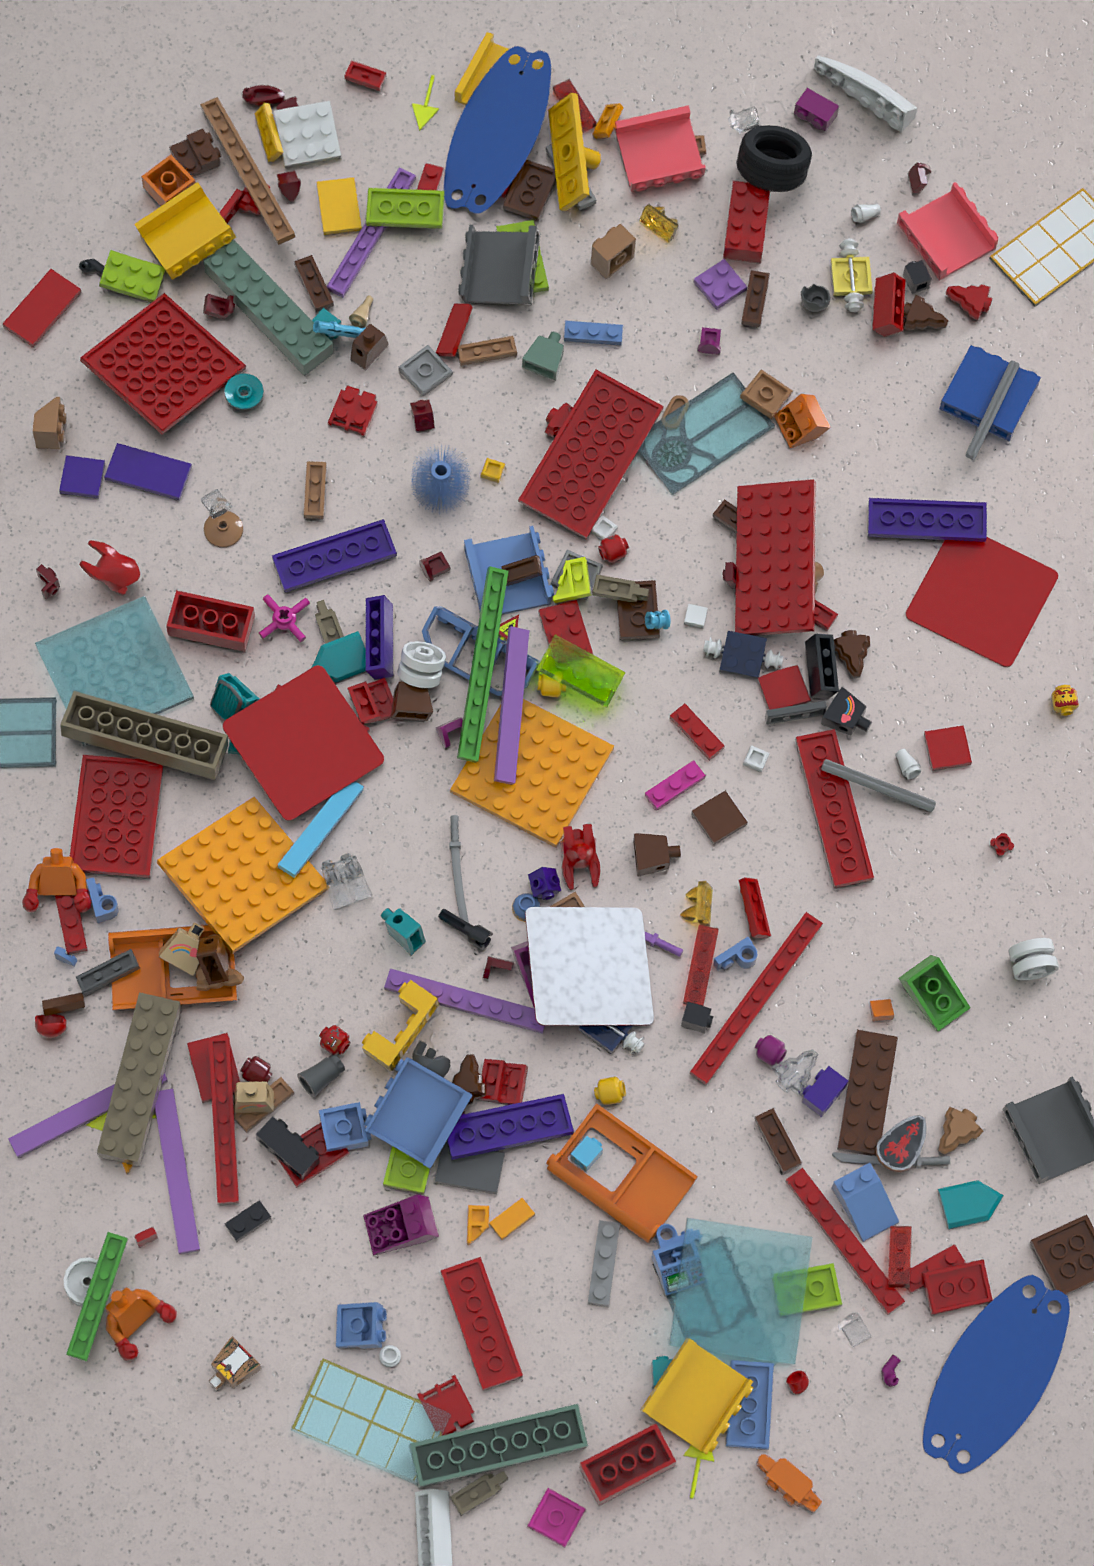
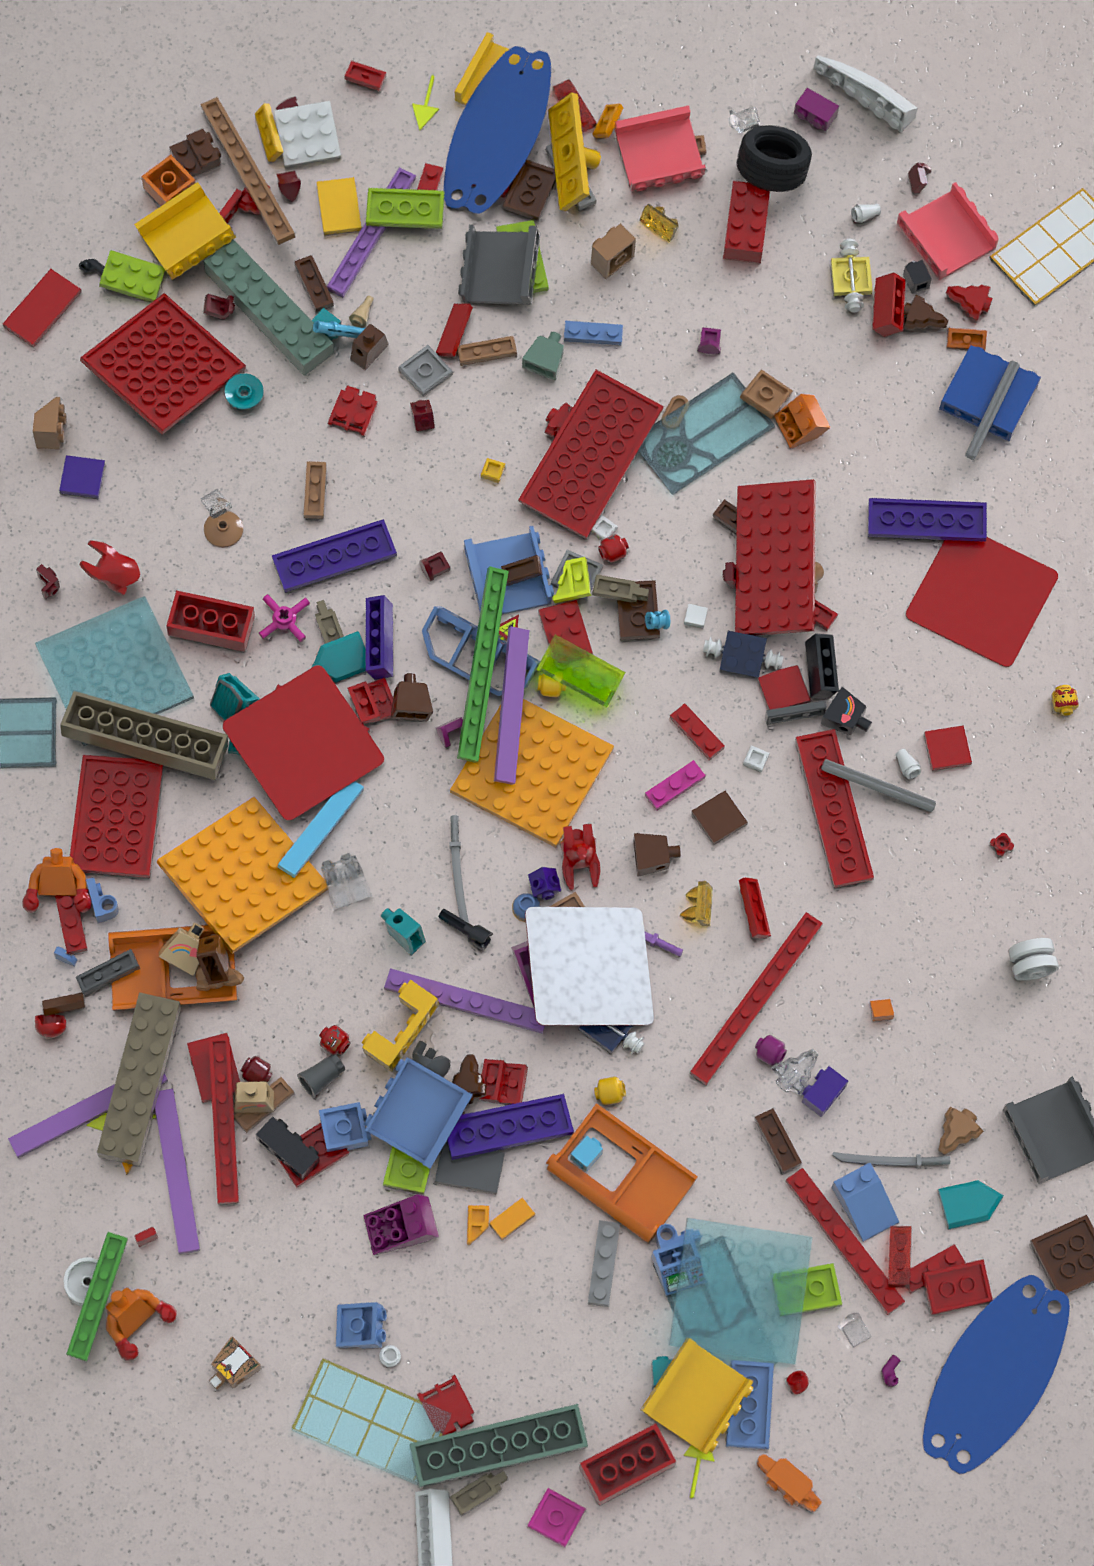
dark purple tile [104,443,192,501] -> none
black plate [225,1200,272,1242] -> none
dark red arm [242,85,285,106] -> none
white wheel [397,641,446,688] -> none
medium blue piece [411,444,470,514] -> none
red plate [441,1257,523,1391] -> none
dark red tile [483,956,514,979] -> none
black brick [681,1002,714,1033] -> none
clear red plate [683,925,719,1006] -> none
medium lavender plate [693,259,747,310] -> none
medium blue plate [713,937,757,971] -> none
reddish brown plate [741,270,770,327] -> none
dark grey hair [801,284,831,312] -> none
reddish brown rock [834,630,870,678] -> none
reddish brown plate [837,1029,898,1156] -> none
shield [876,1115,927,1172] -> none
bright green slope [898,955,971,1031] -> none
none -> orange slope [947,327,987,350]

